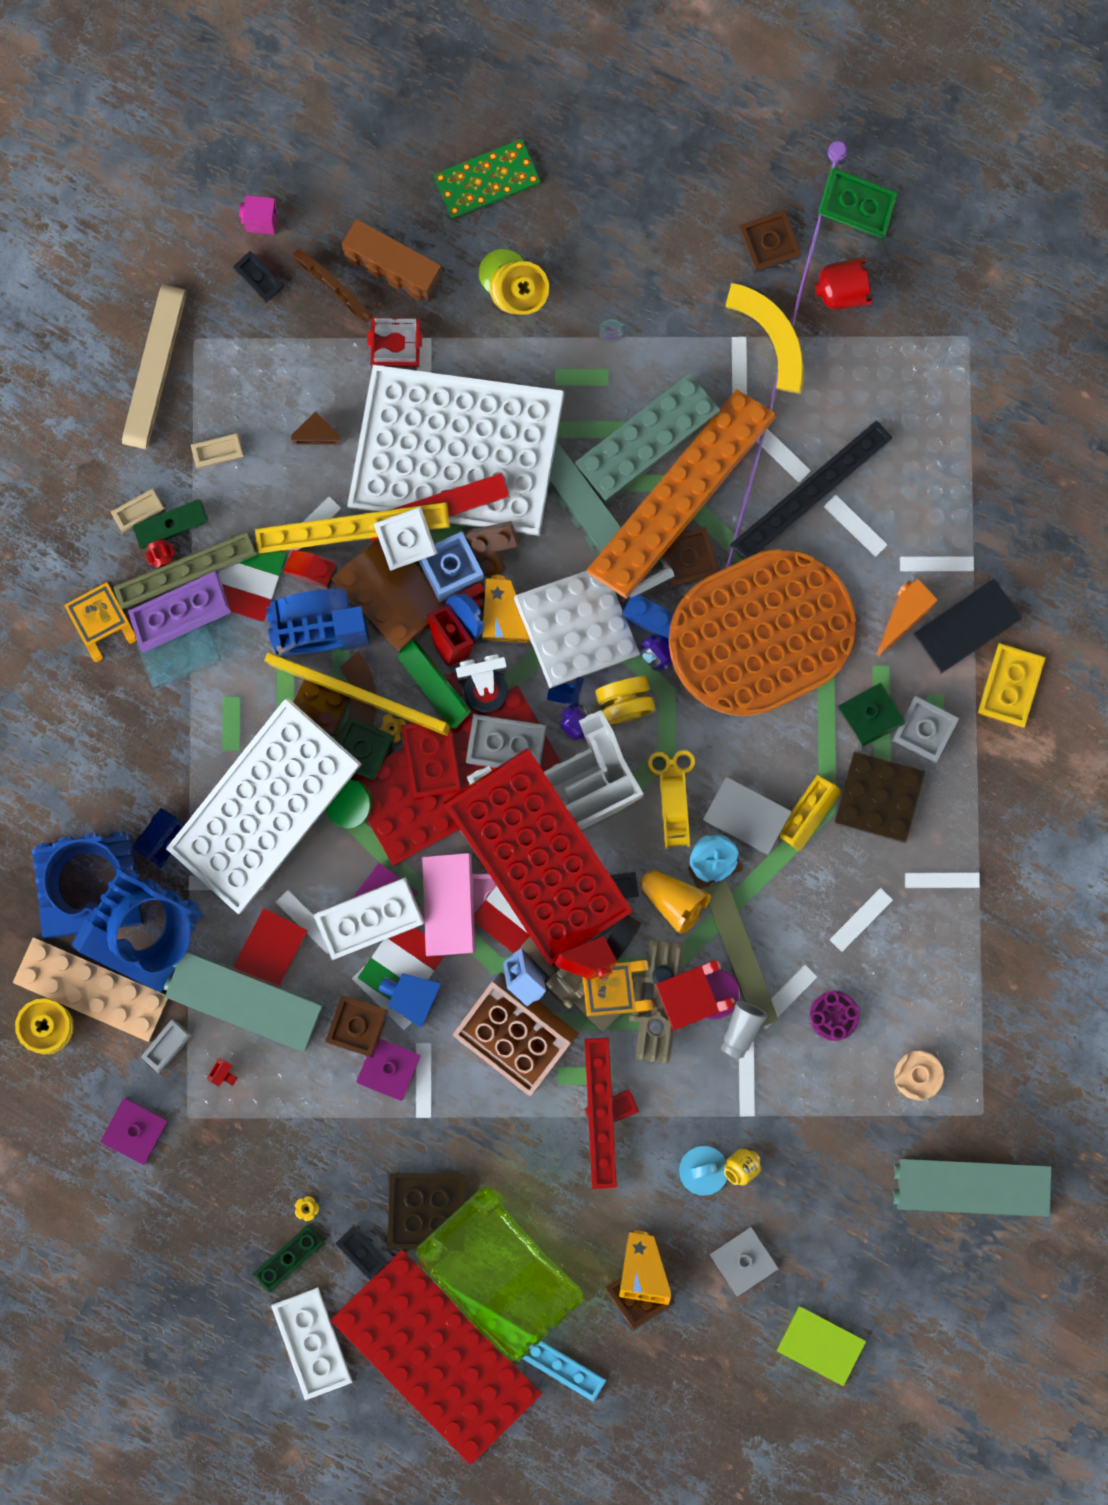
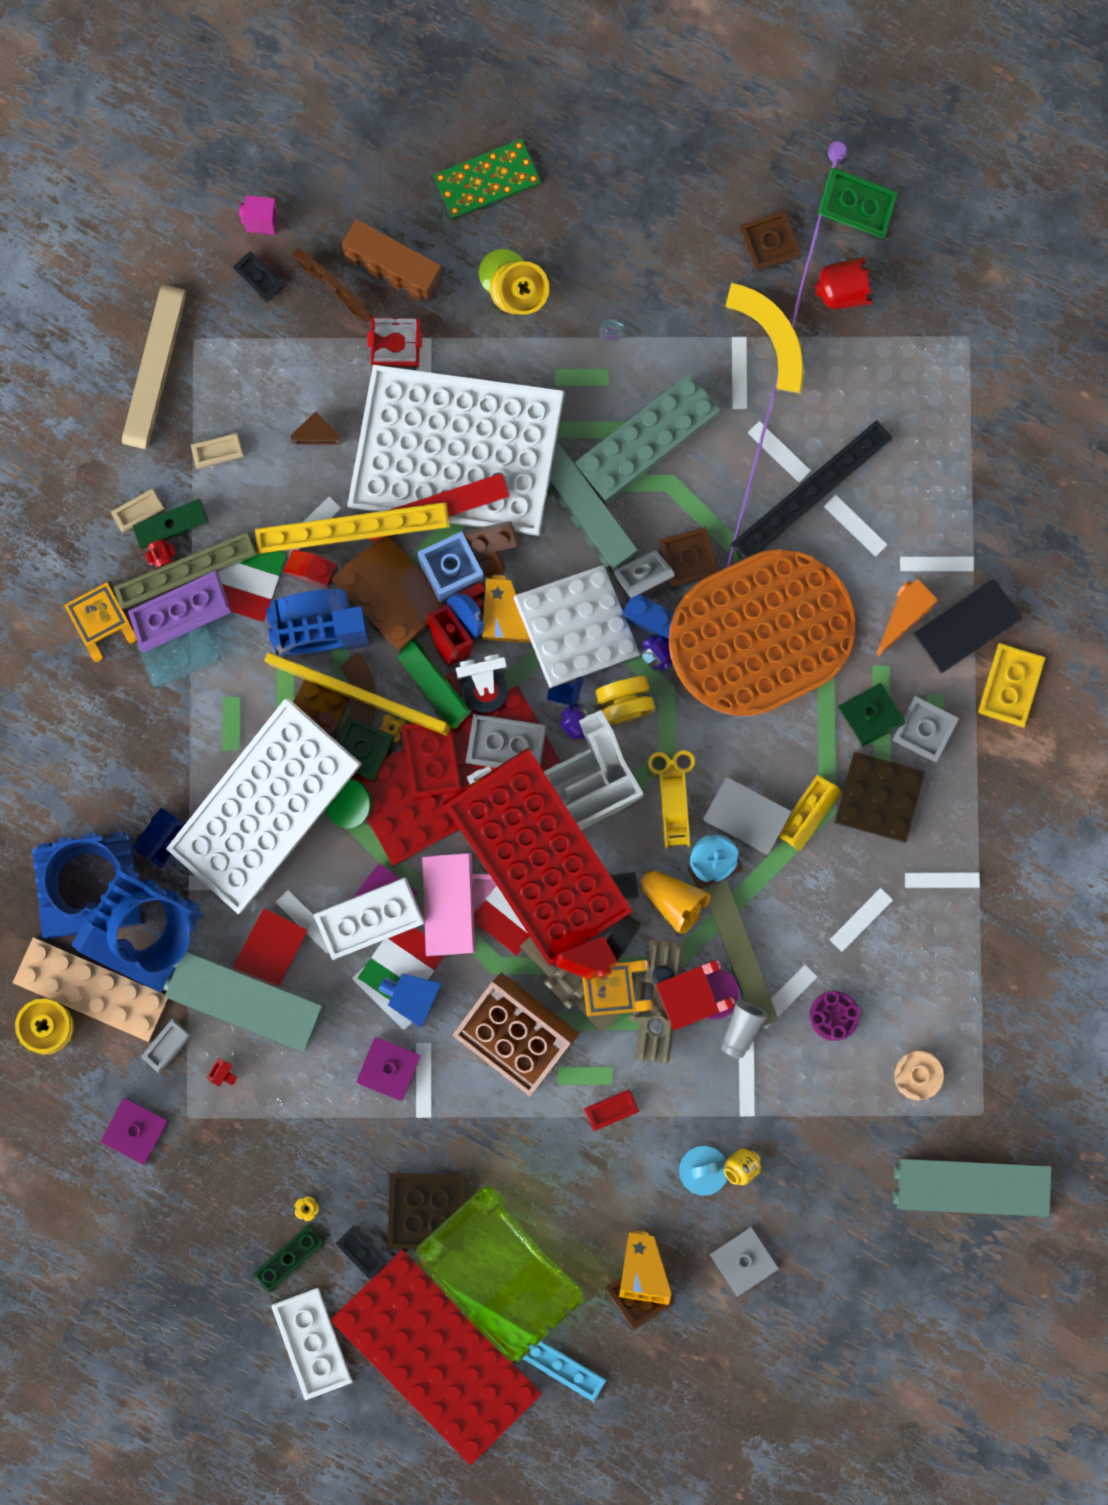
reddish brown plate [325,995,389,1058] -> none
white tile [374,507,437,570] -> none
light blue brick [503,948,546,1006] -> none
red tile [584,1037,617,1189] -> none
orange plate [587,389,776,599] -> none
lime tile [776,1306,866,1386] -> none

